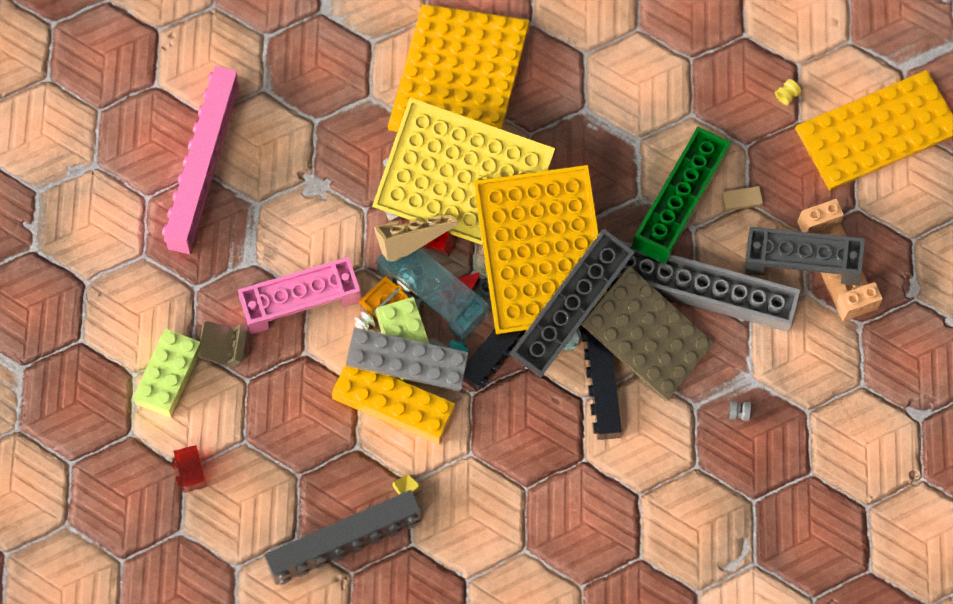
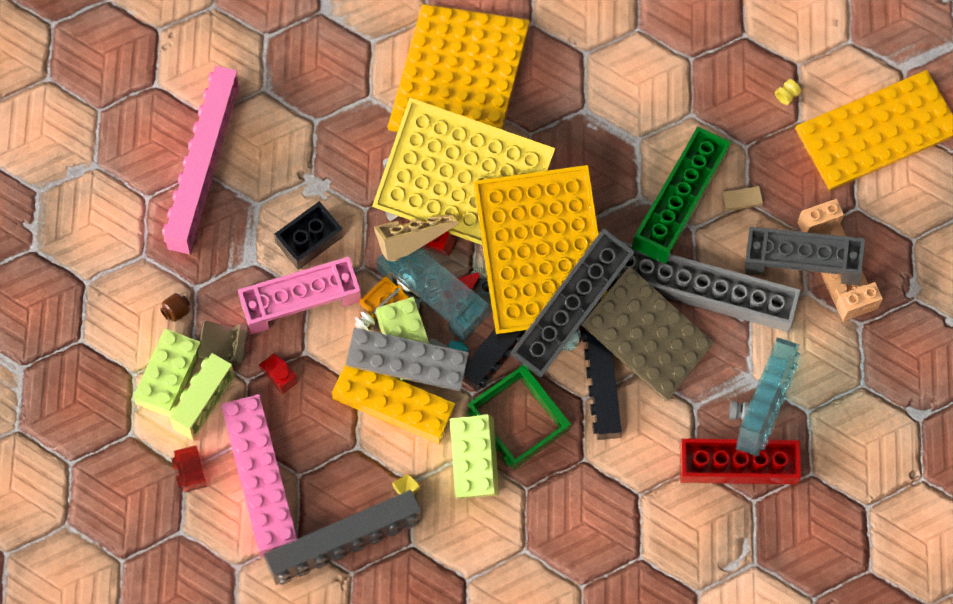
none -> reddish brown head [160,293,190,322]
none -> yellowish green brick [169,353,235,440]
none -> bright pink brick [221,394,297,557]
none -> red slope [258,353,297,394]
none -> black brick [274,201,344,270]
none -> yellowish green brick [450,415,499,499]
none -> green window [467,365,571,470]
none -> red brick [679,438,801,485]
none -> clear light blue brick [736,337,801,456]

